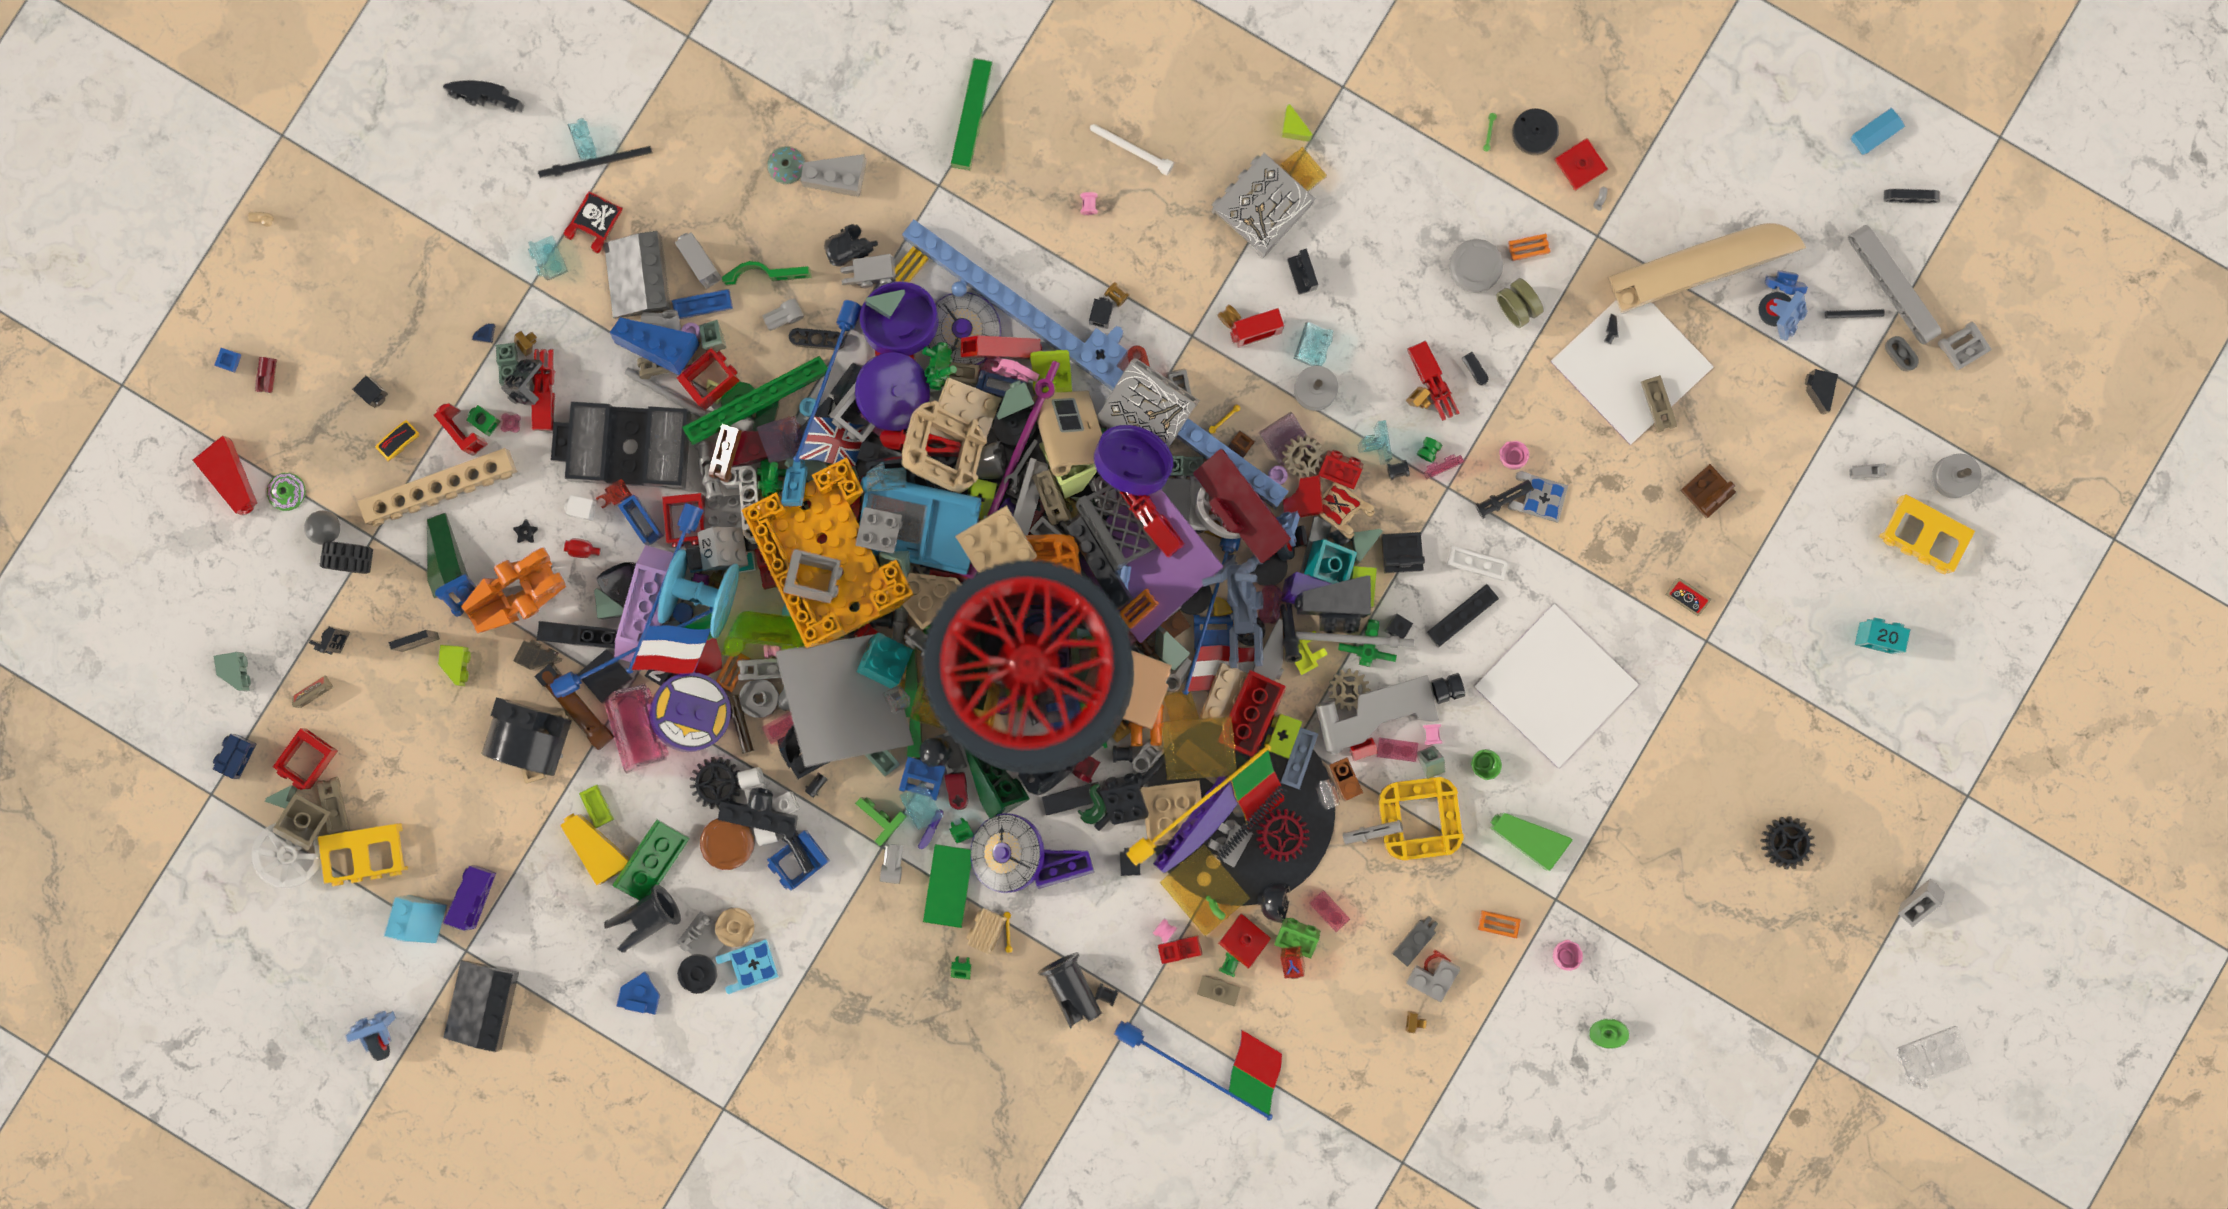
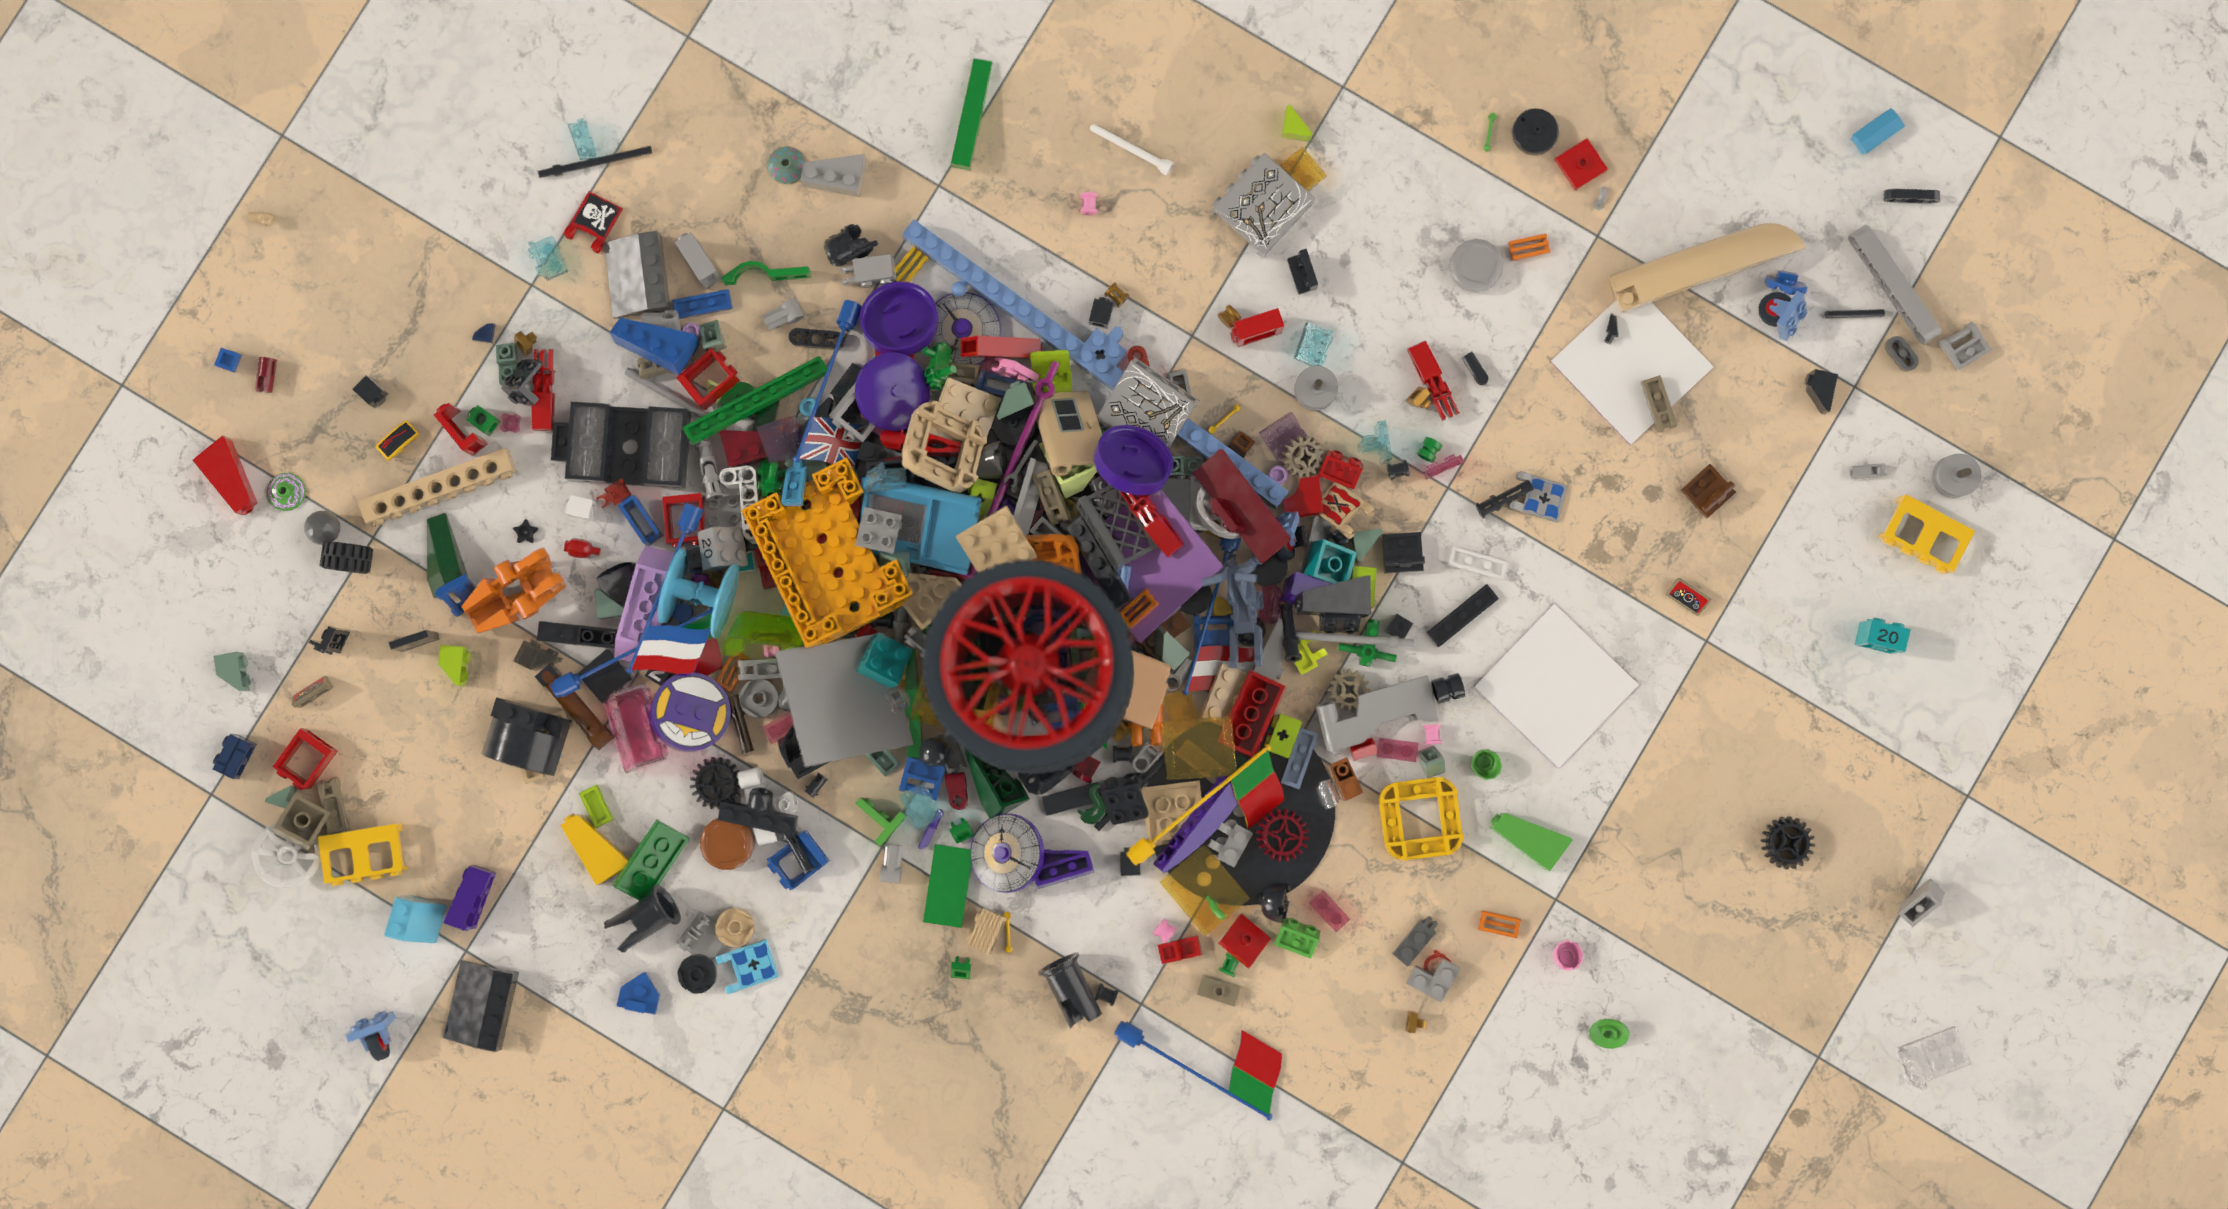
black slope [443,80,524,113] -> none
plate [709,424,742,483] -> none
light grey window [783,549,843,603] -> none
sand green slope [865,290,905,319] -> none
black piece [1217,786,1288,862] -> none
clear red brick [1280,946,1305,979] -> none
light grey pin [1343,820,1403,845] -> none
olive wheel [1496,278,1544,328] -> none
bright pink hair [1499,441,1529,470] -> none

